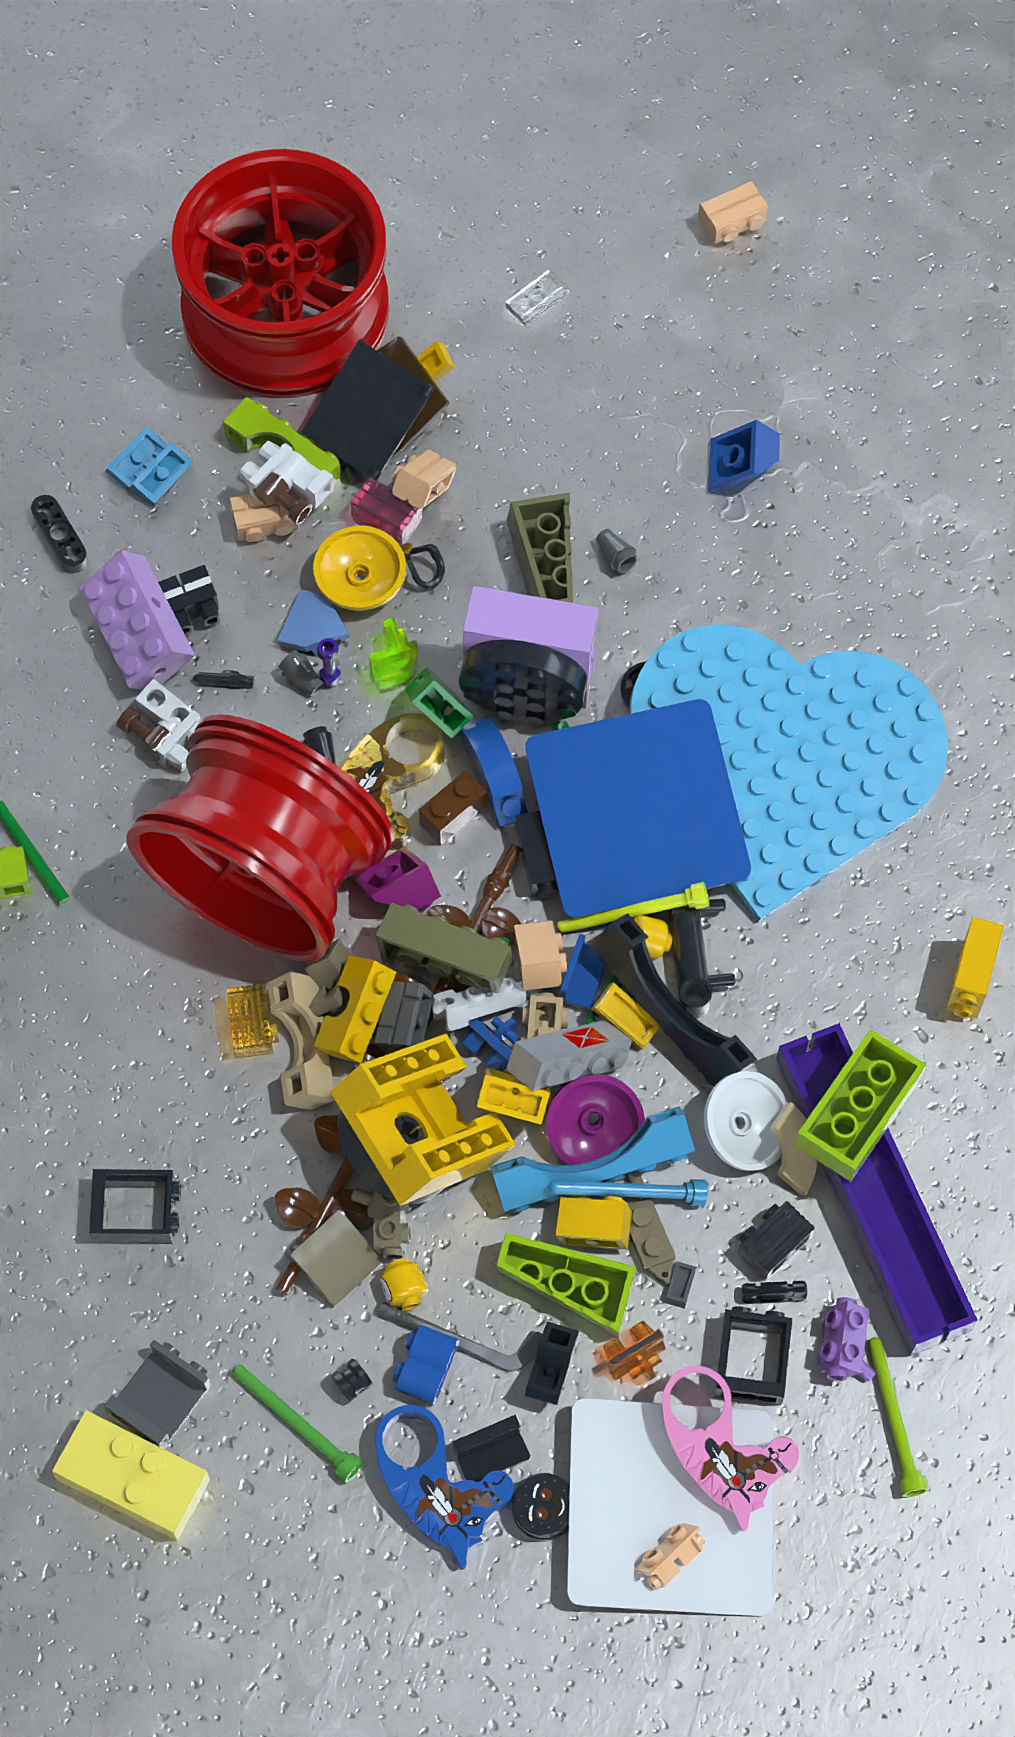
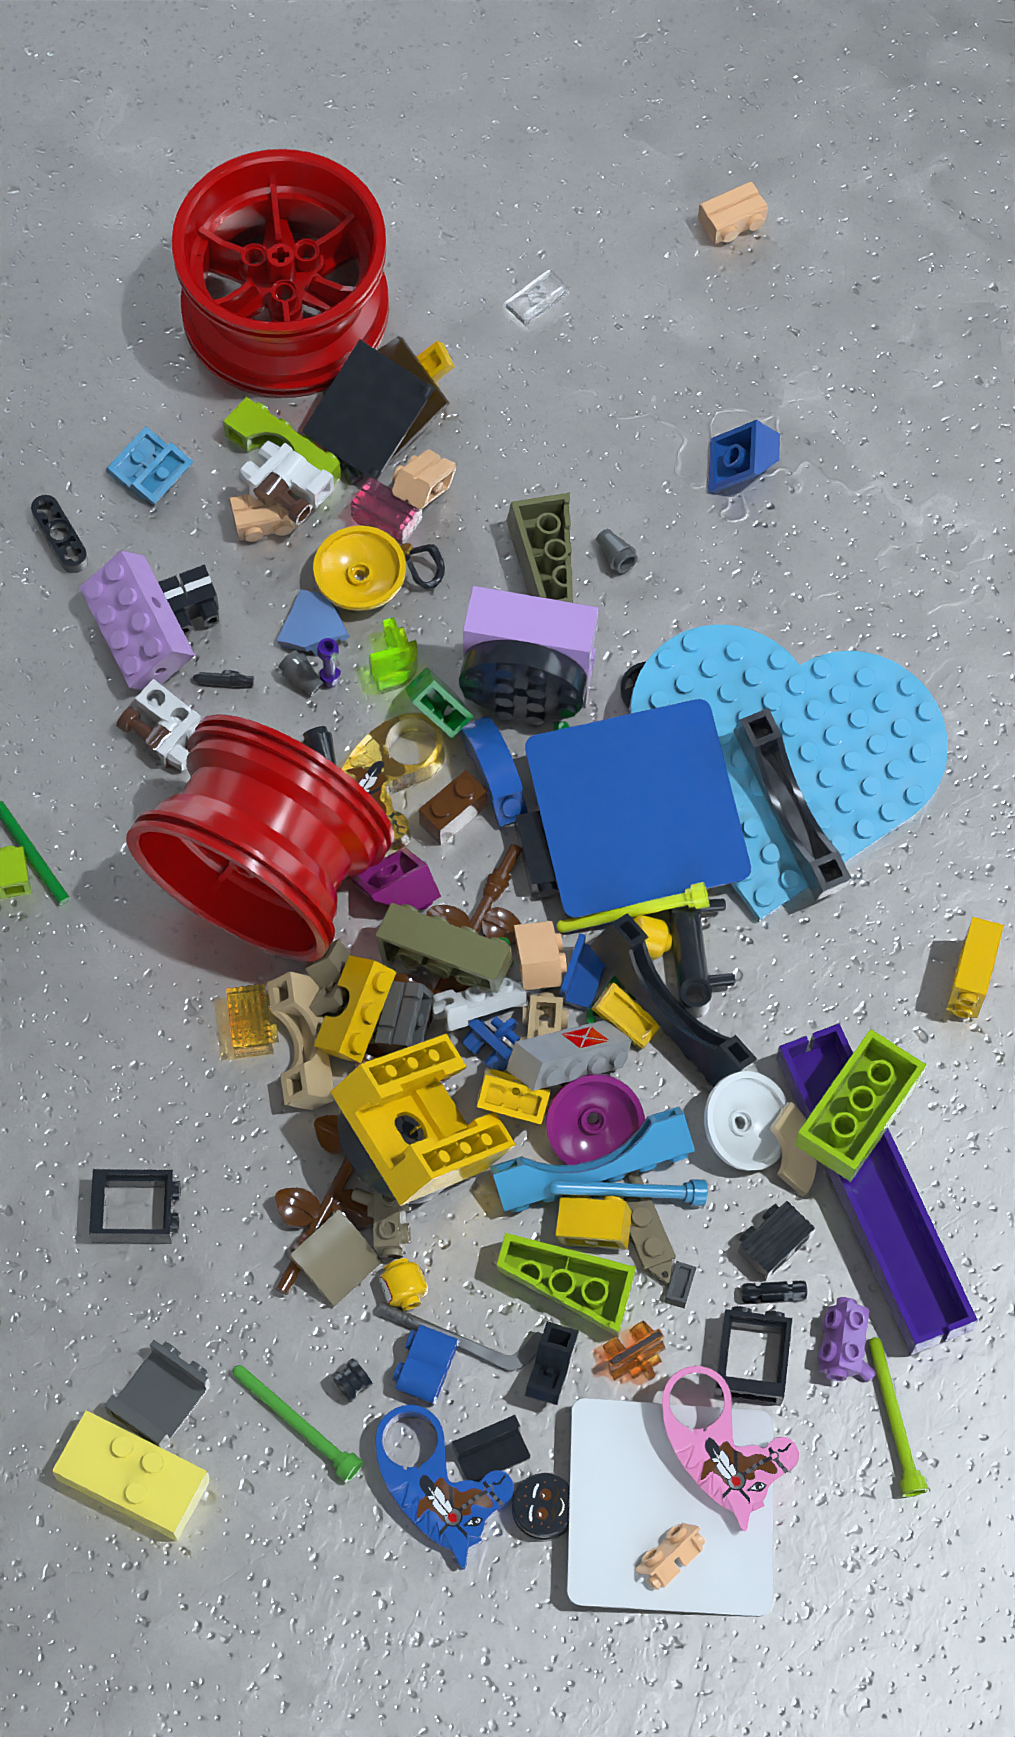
none -> black arch [733,708,852,901]

